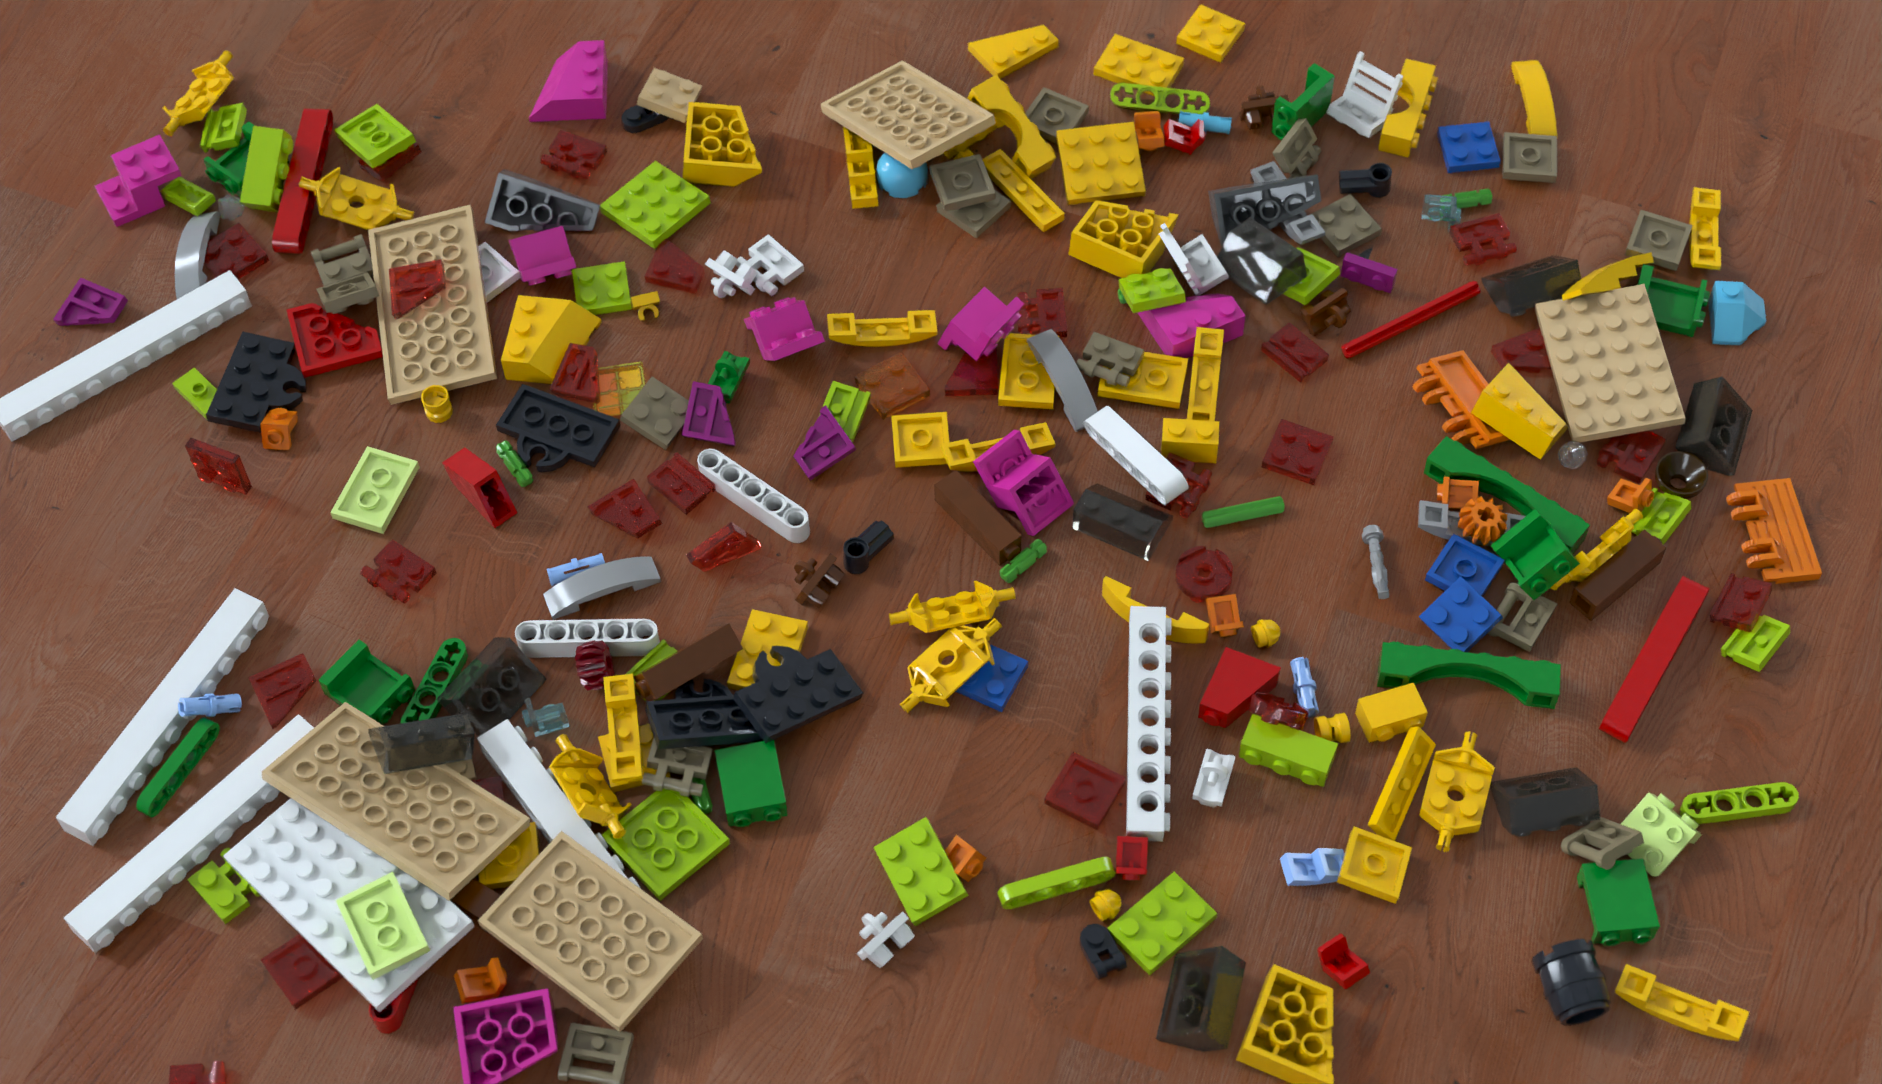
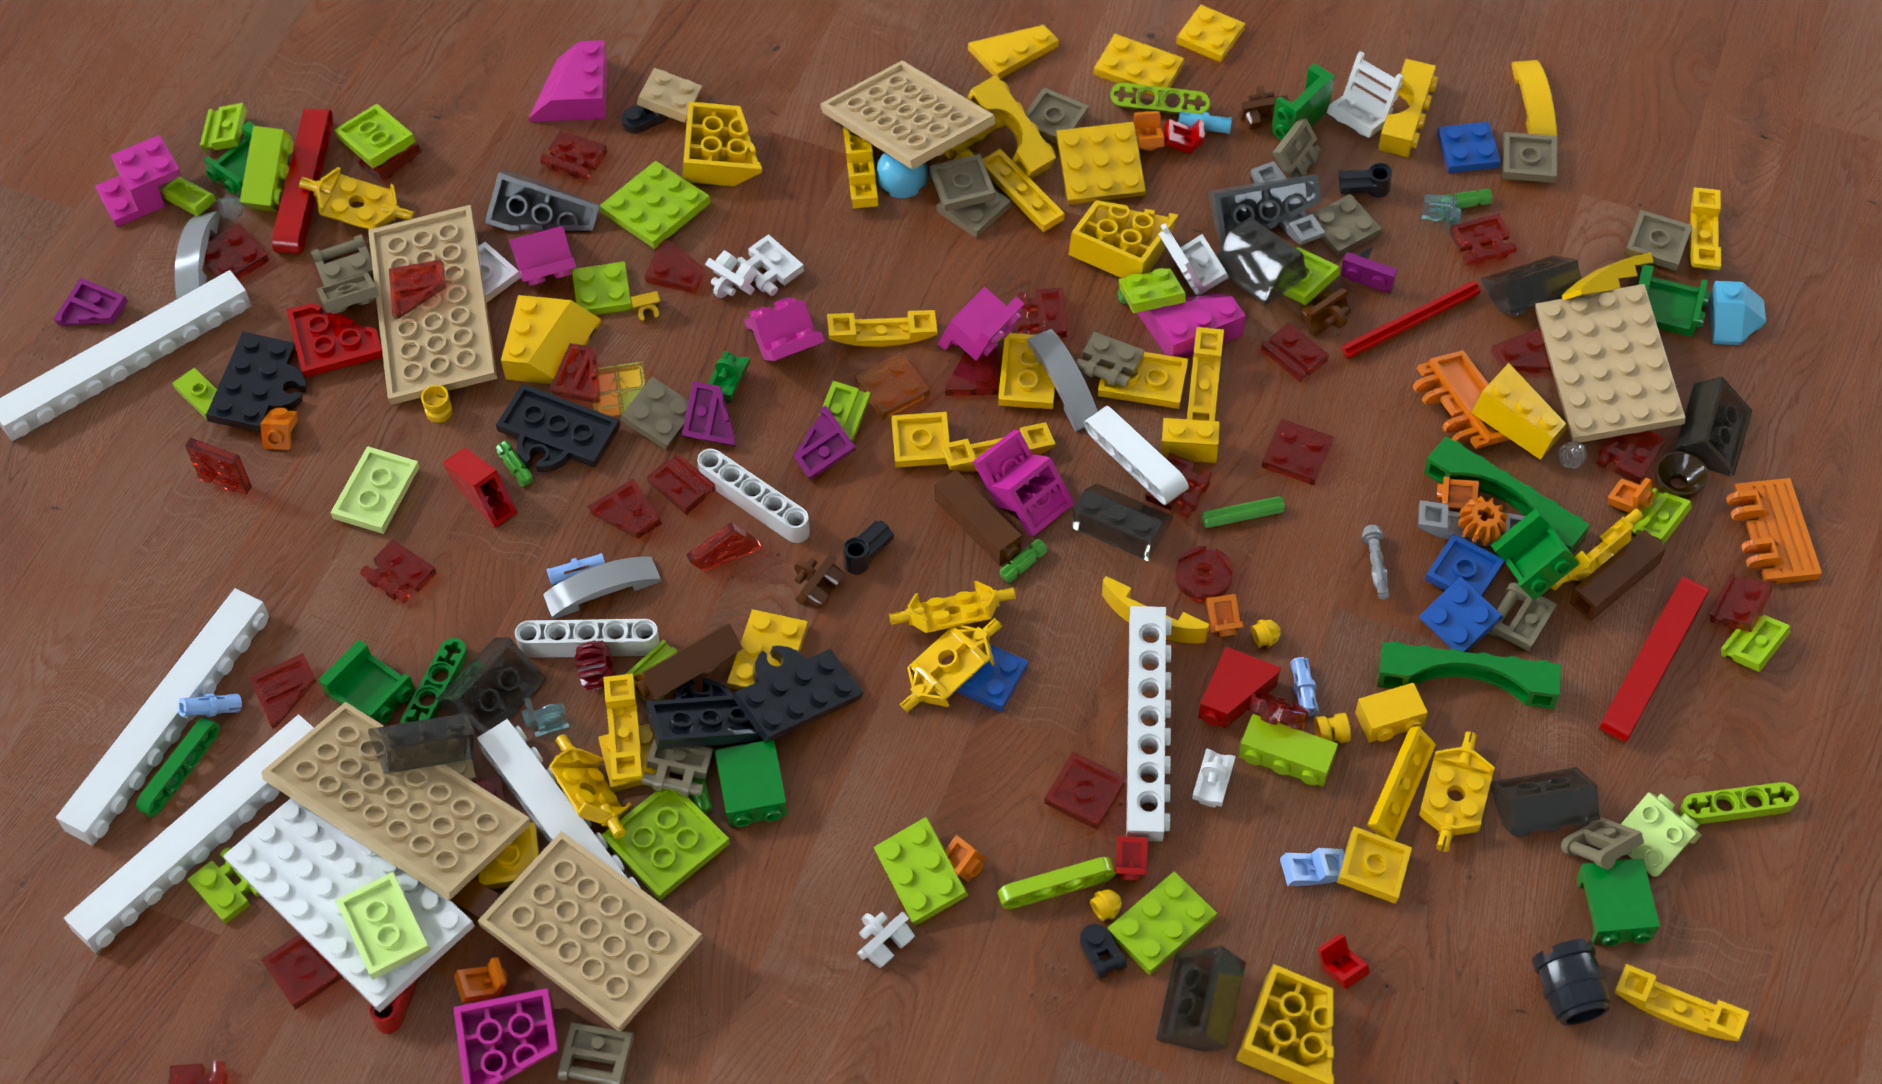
yellow plate [163,50,234,136] -> none

